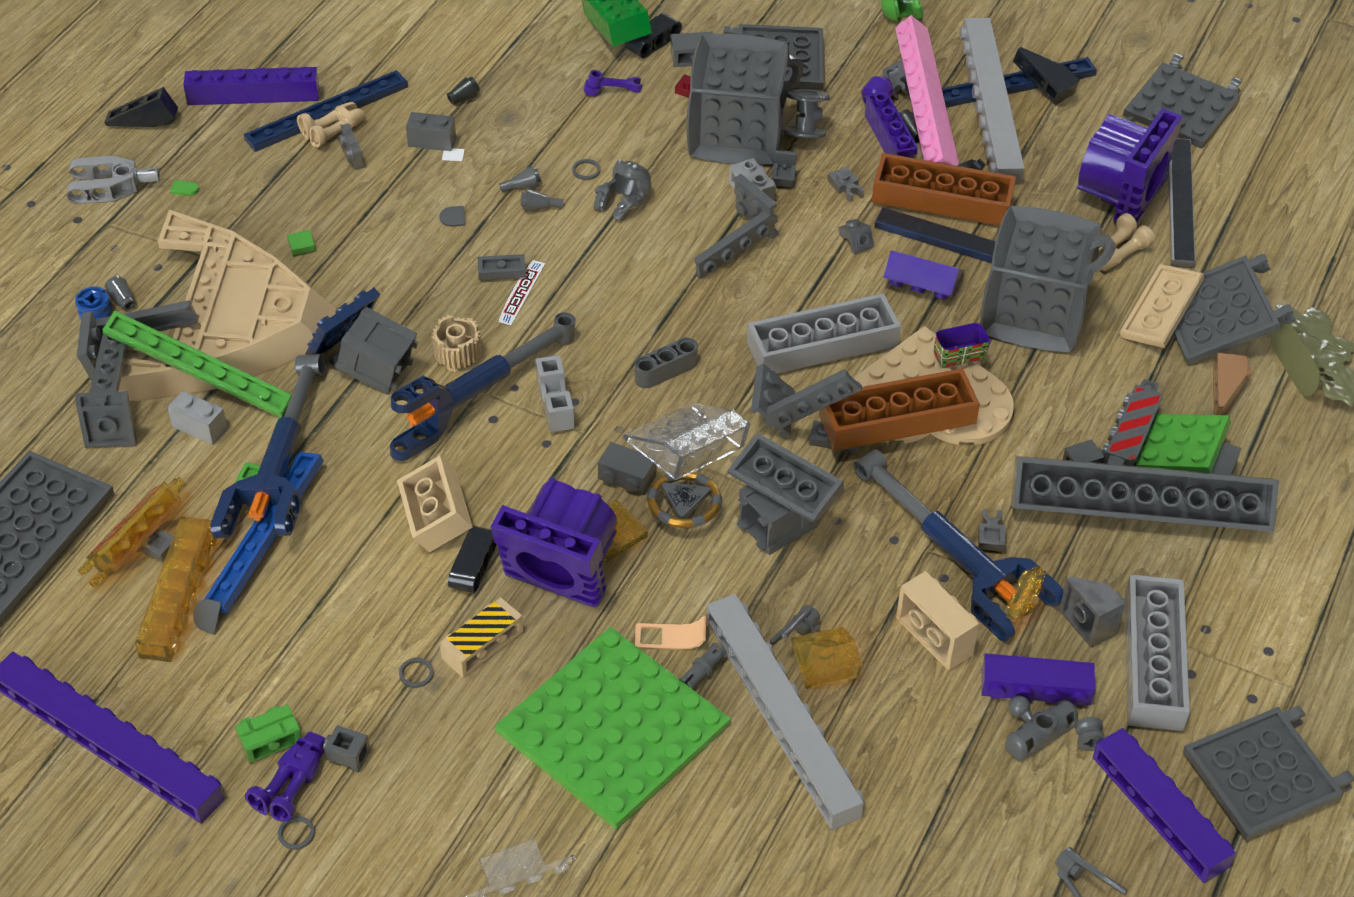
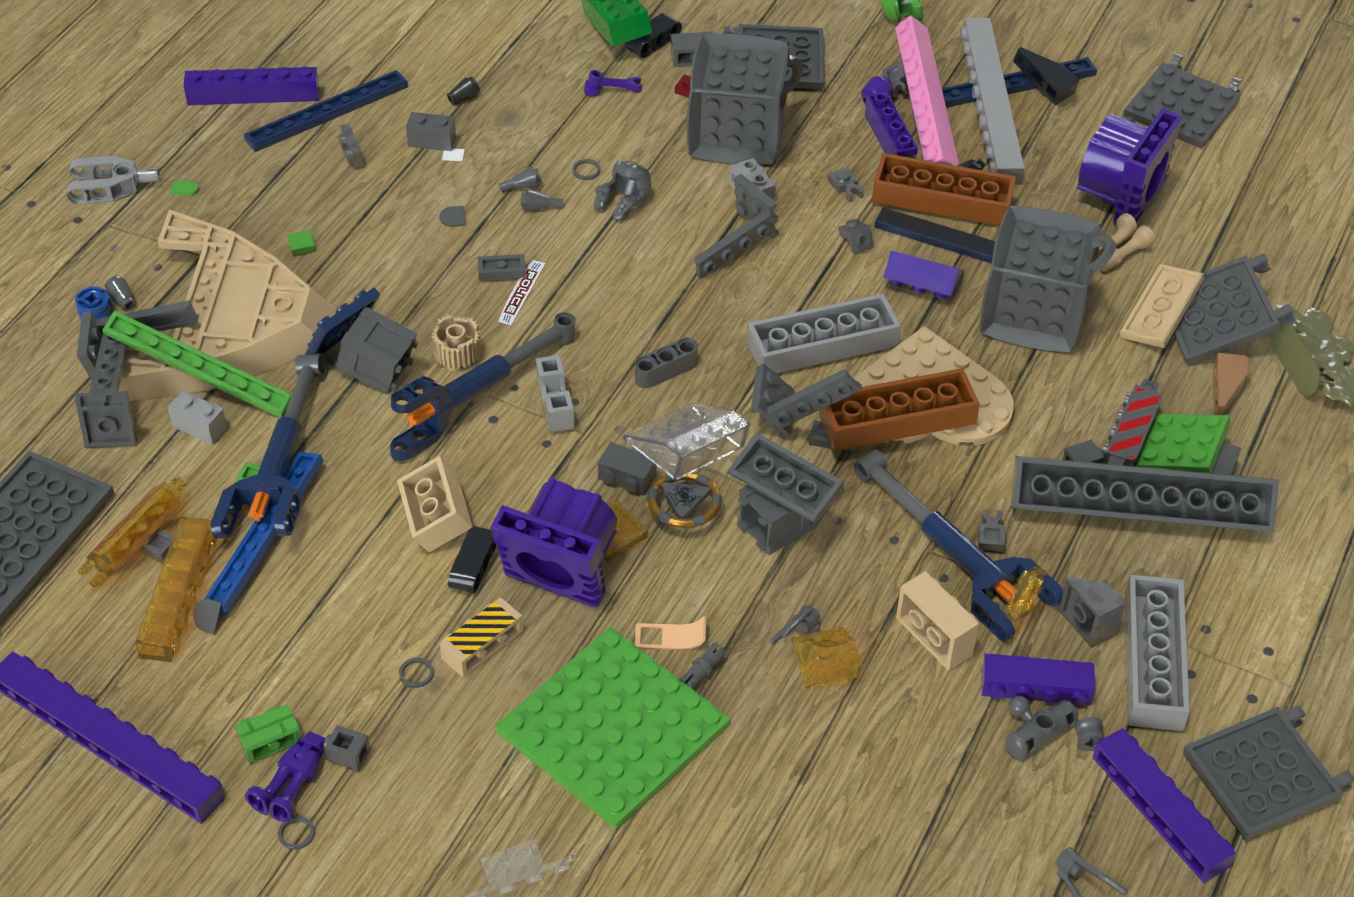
black slope [104,87,178,127] -> none
tan piece [297,102,366,147] -> none
light grey brick [706,594,865,830] -> none
dark grey bracket [771,150,797,187] -> none
dark grey hose [783,89,830,138] -> none
pearl dark grey cone [899,109,919,142] -> none
piece [933,323,991,368] -> none
black tile [1168,138,1195,268] -> none

